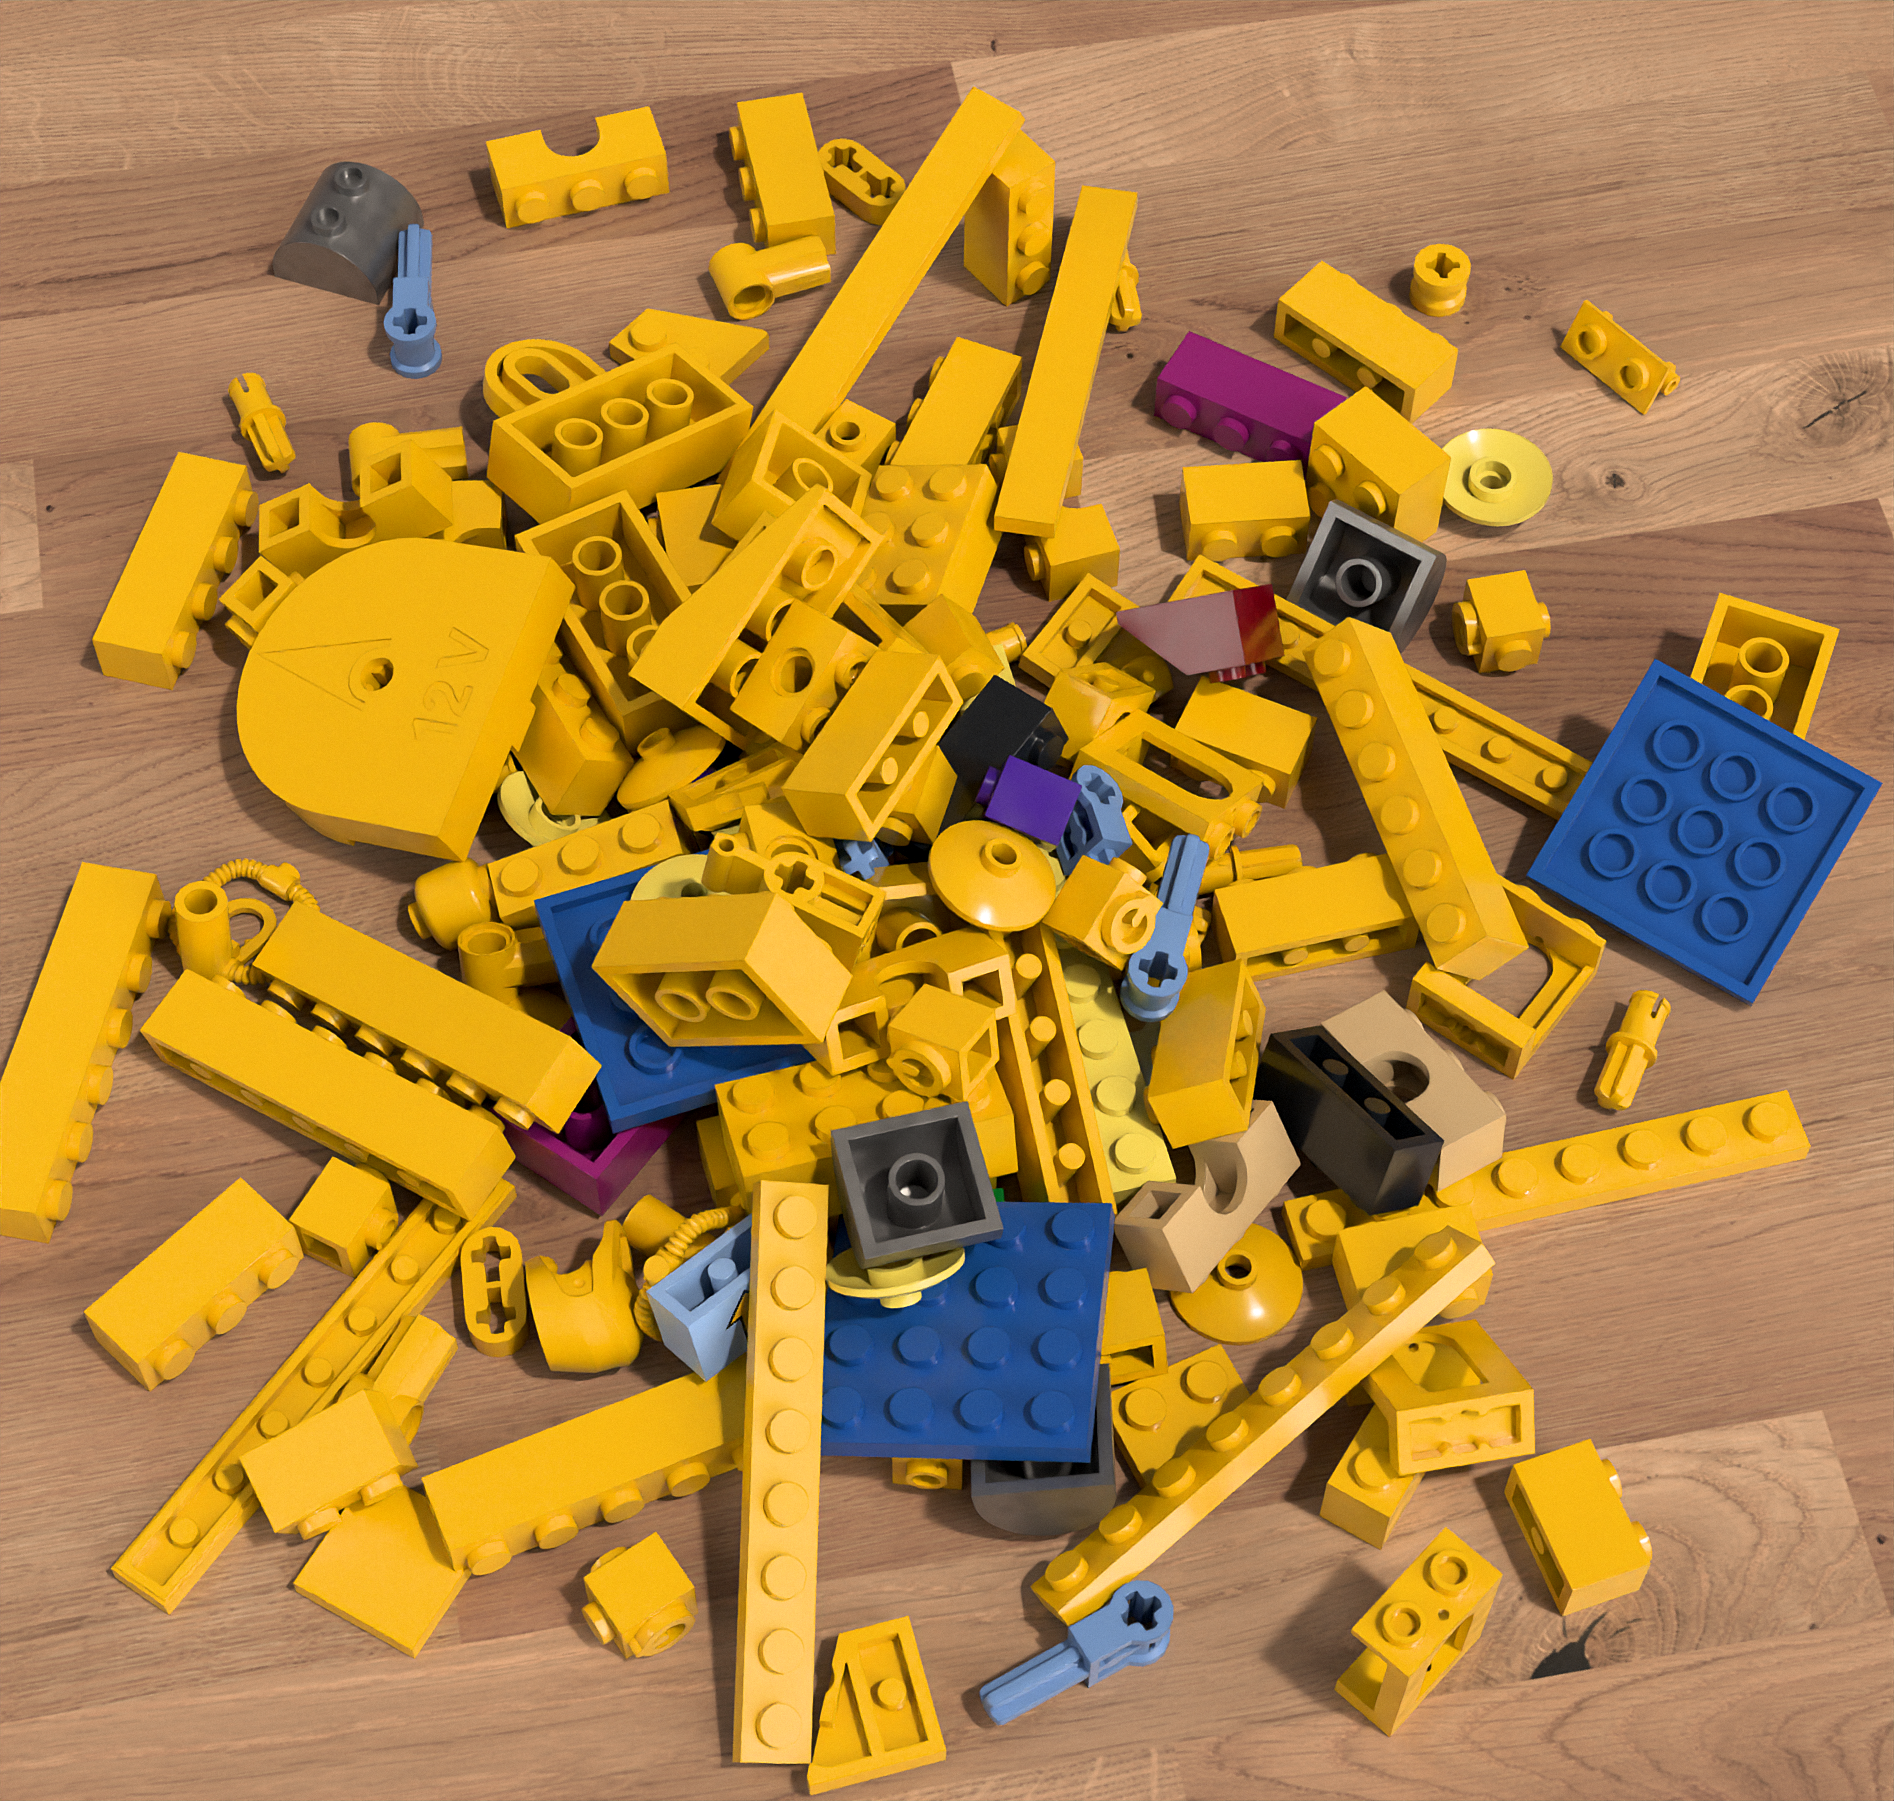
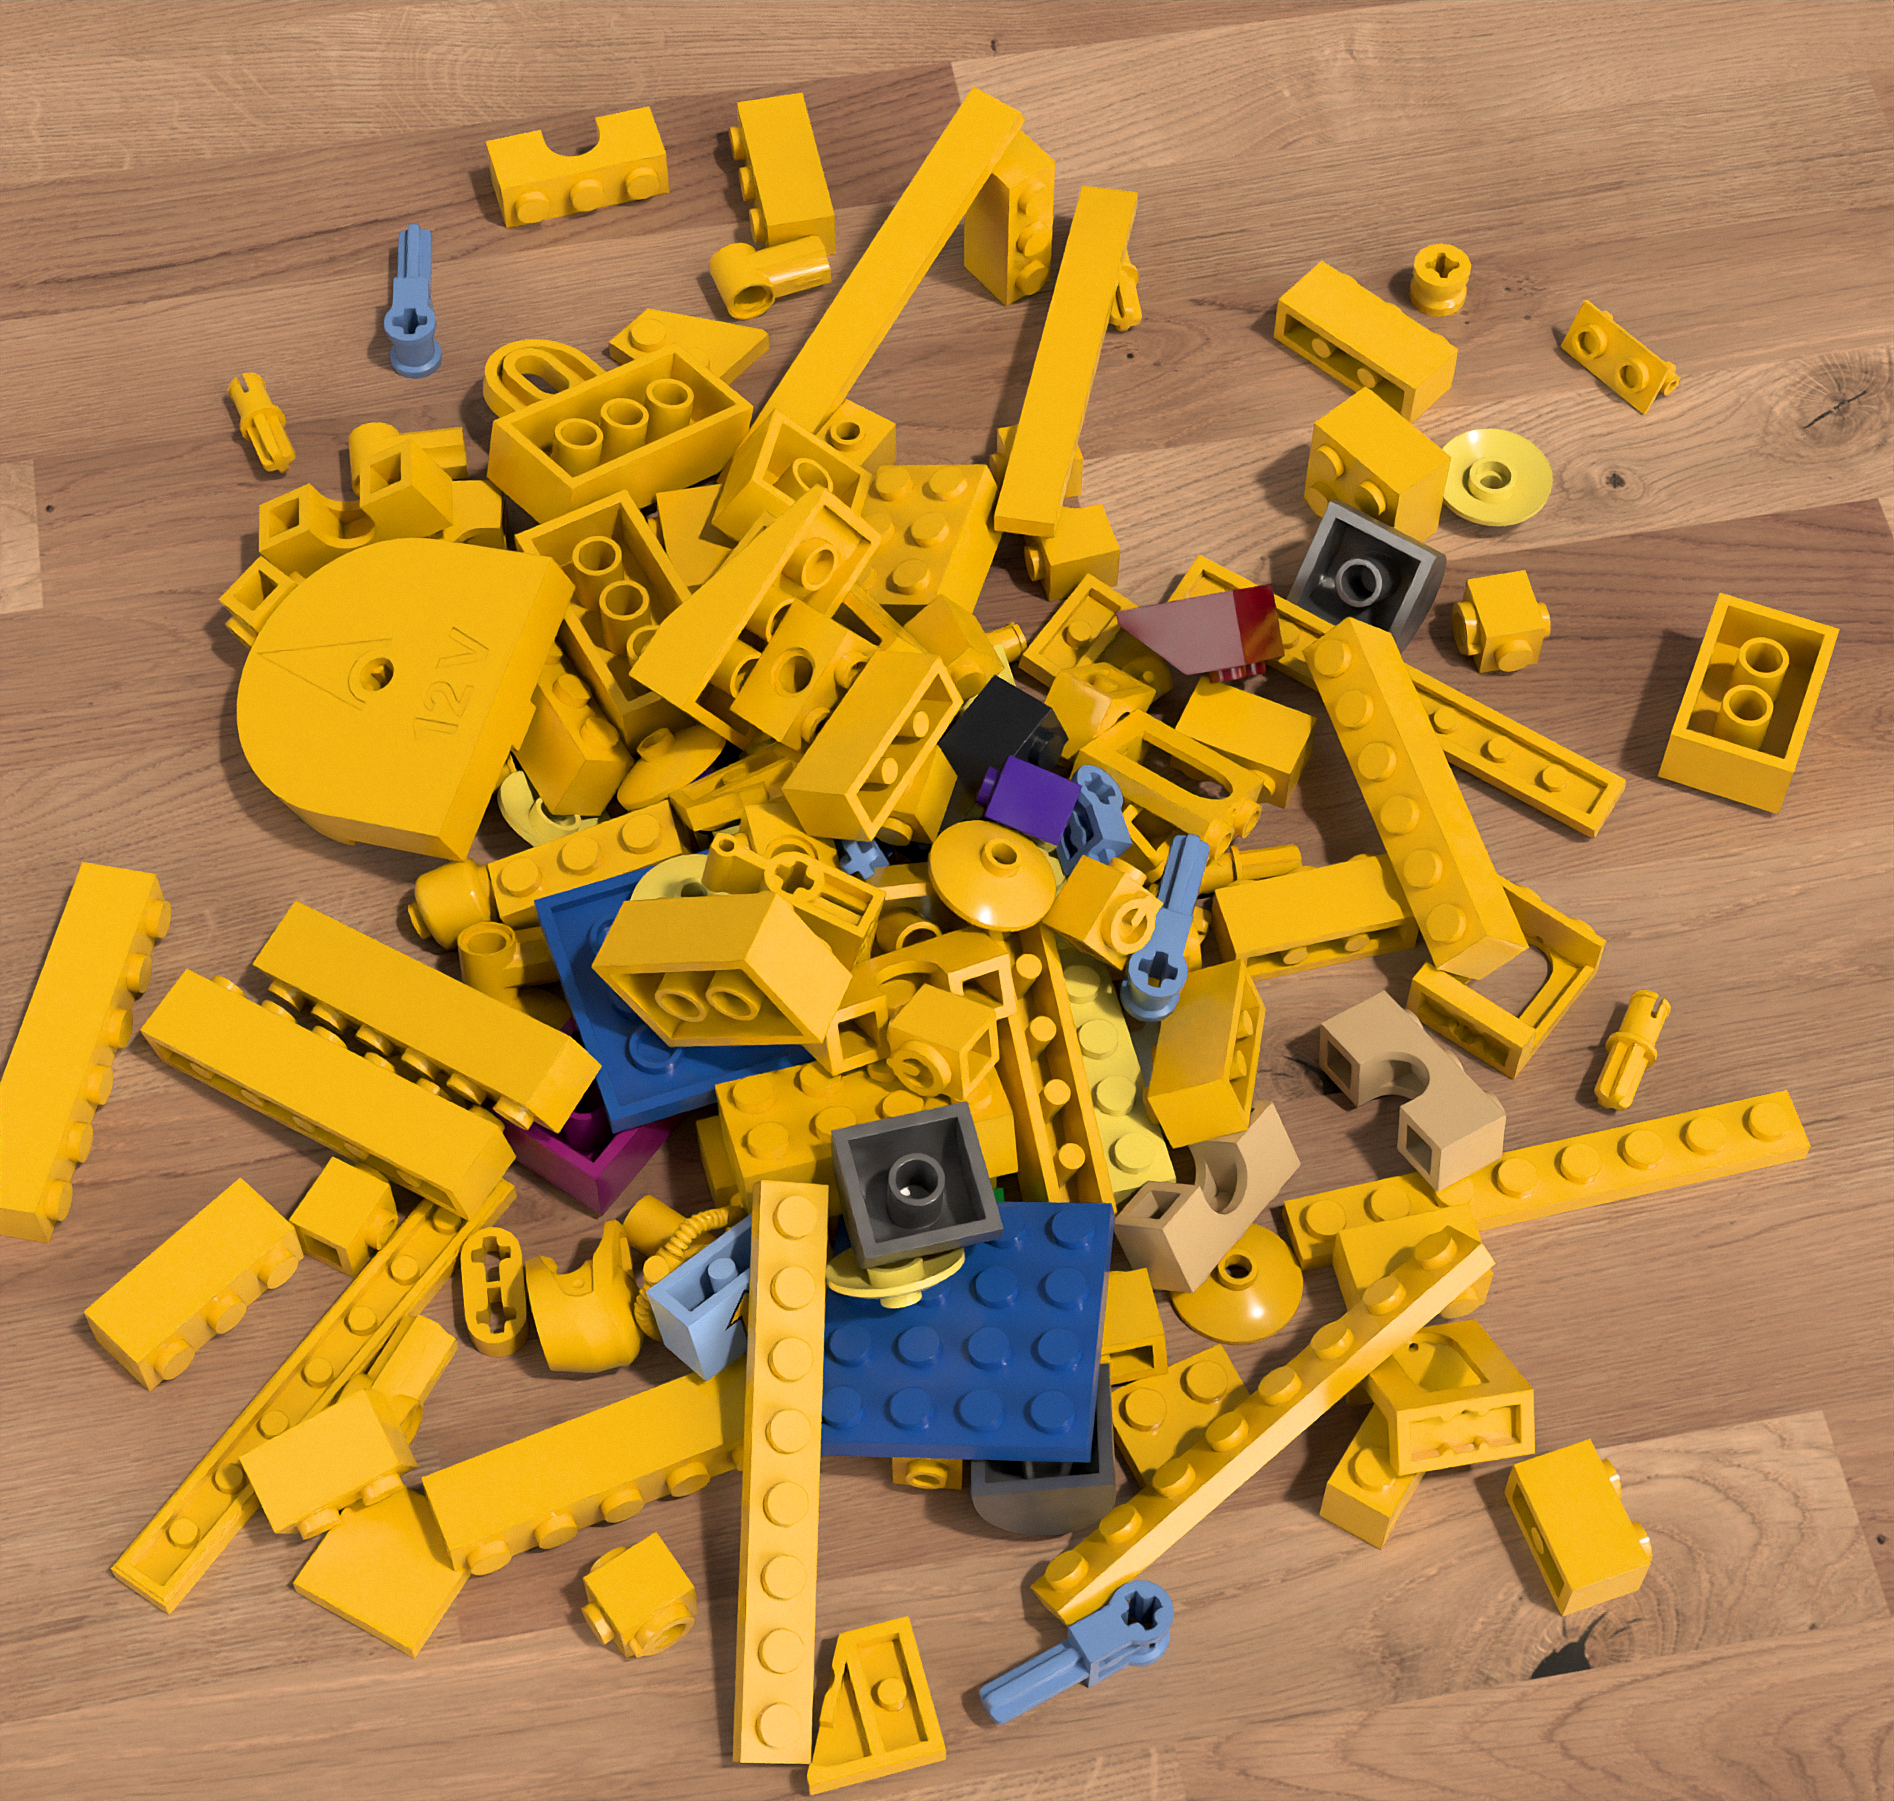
yellow brick [92,452,259,690] -> none
yellow piece [167,858,320,985] -> none
flat silver brick [273,162,424,305] -> none
yellow beam [818,138,906,225] -> none
yellow brick [885,337,1022,465] -> none
magenta brick [1154,331,1347,481] -> none
yellow brick [1179,460,1311,561] -> none
black brick [1253,1025,1445,1216] -> none
yellow panel [1334,1527,1503,1737] -> none
blue plate [1526,659,1883,1007] -> none

